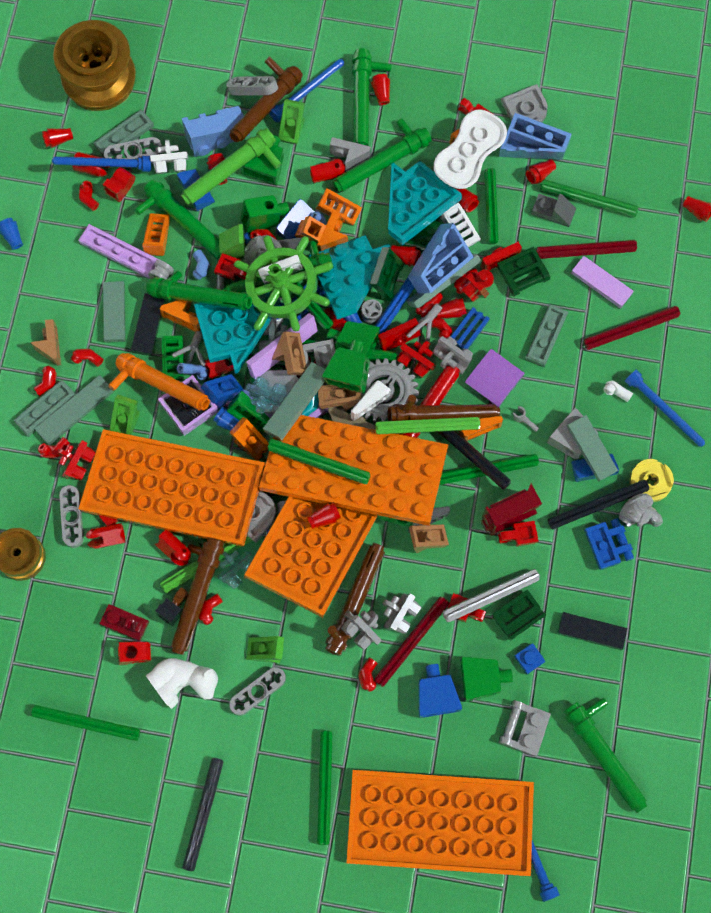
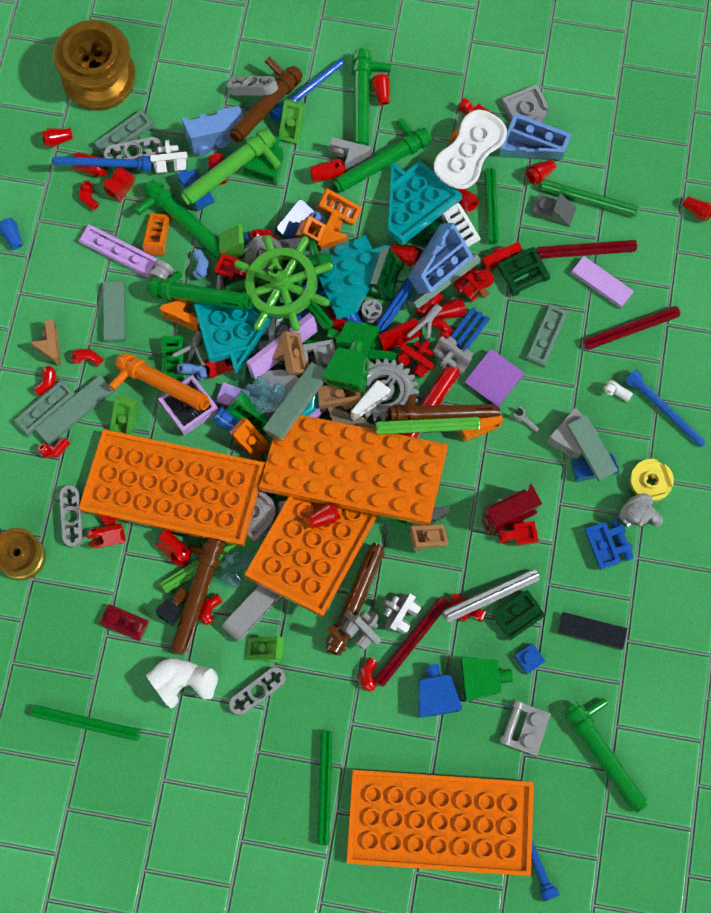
red hips [57,440,96,481] -> none
red leg [118,642,151,665] -> none
black tile [131,293,165,356] -> none
black axle [182,758,224,872] -> none
blue slope [201,374,244,409] -> none
green torso [240,195,290,234] -> none
white tile [258,255,304,284] -> none
green axle [268,439,371,484] -> none
black axle [438,431,511,490] -> none
green axle [439,454,539,485] -> none
black axle [547,480,649,530] -> none
none -> light grey beam [222,585,281,642]

